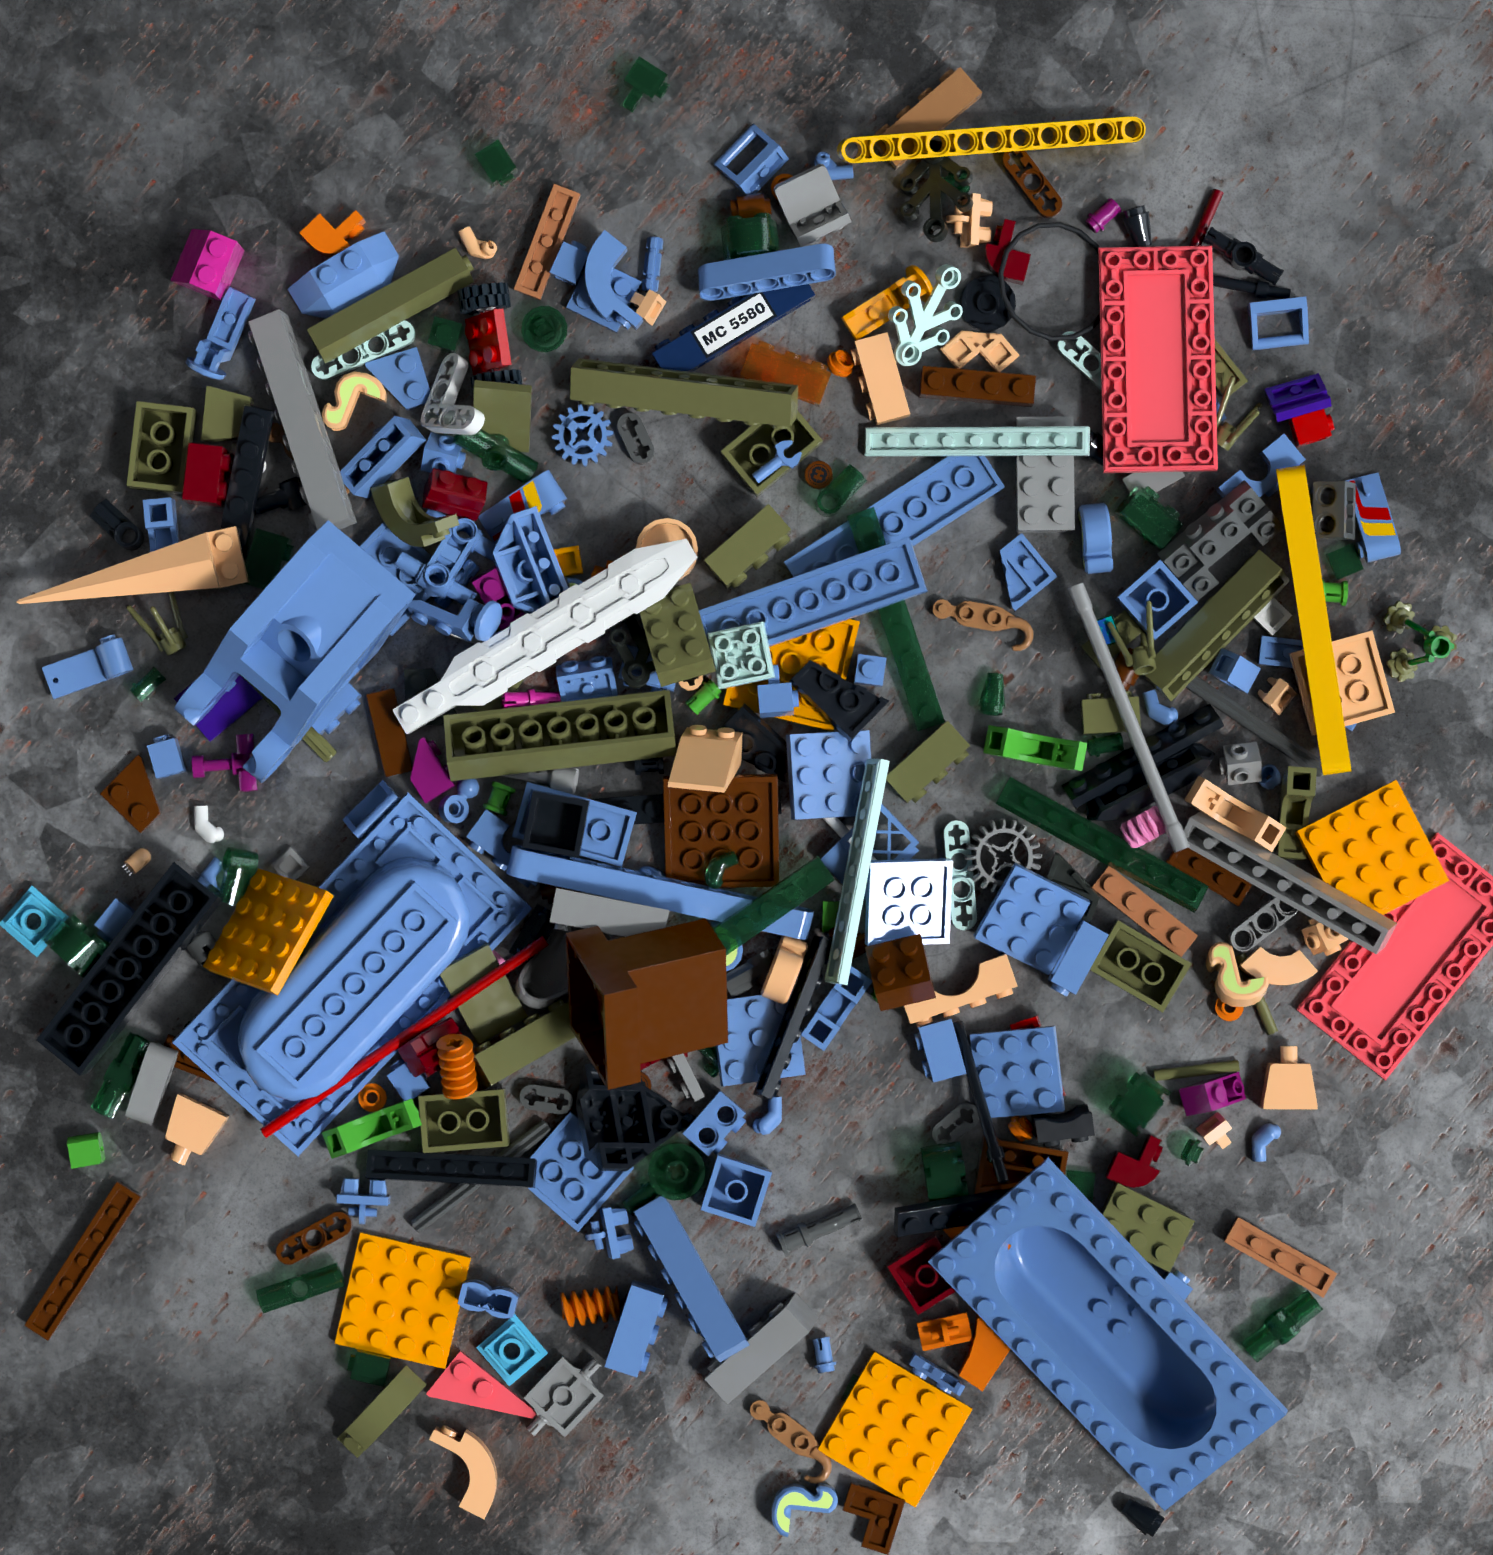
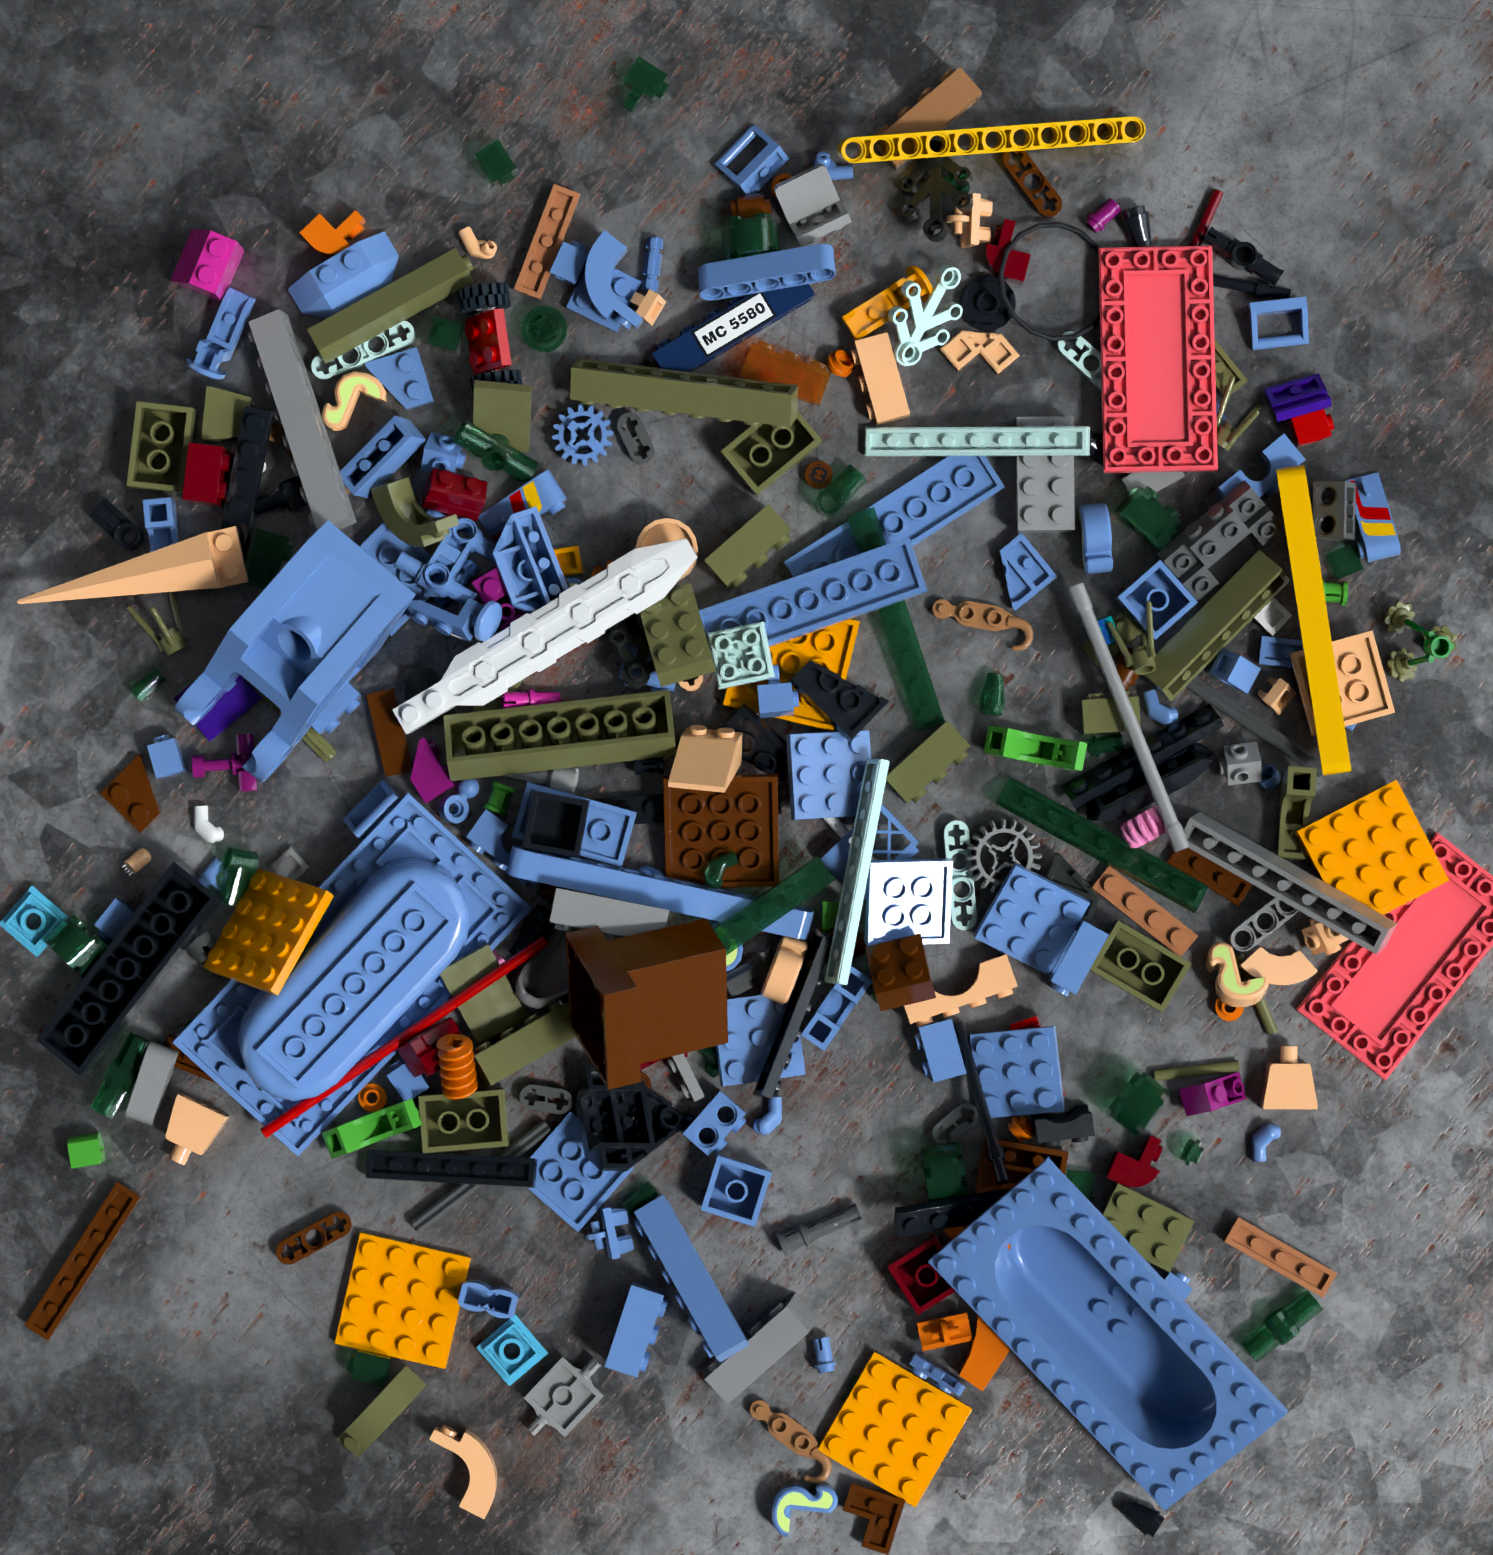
medium blue door [42,634,134,700] -> none
clear green piece [256,1262,345,1313] -> none
medium blue hips [337,1178,390,1225] -> none
white beam [420,353,485,435] -> none
coral wing [426,1350,537,1419] -> none
medium blue bracket [556,656,618,702] -> none
orange piece [560,1285,620,1327] -> none
clear green brick [648,1141,706,1200] -> none
bright green pin [685,679,722,715] -> none
medium blue bar [752,440,802,483] -> none
medium blue brick [854,654,886,687] -> none
reddish brown brick [919,366,1036,407] -> none
light nougat arch [1185,776,1286,852] -> none
light nougat tile [1196,1112,1232,1149] -> none

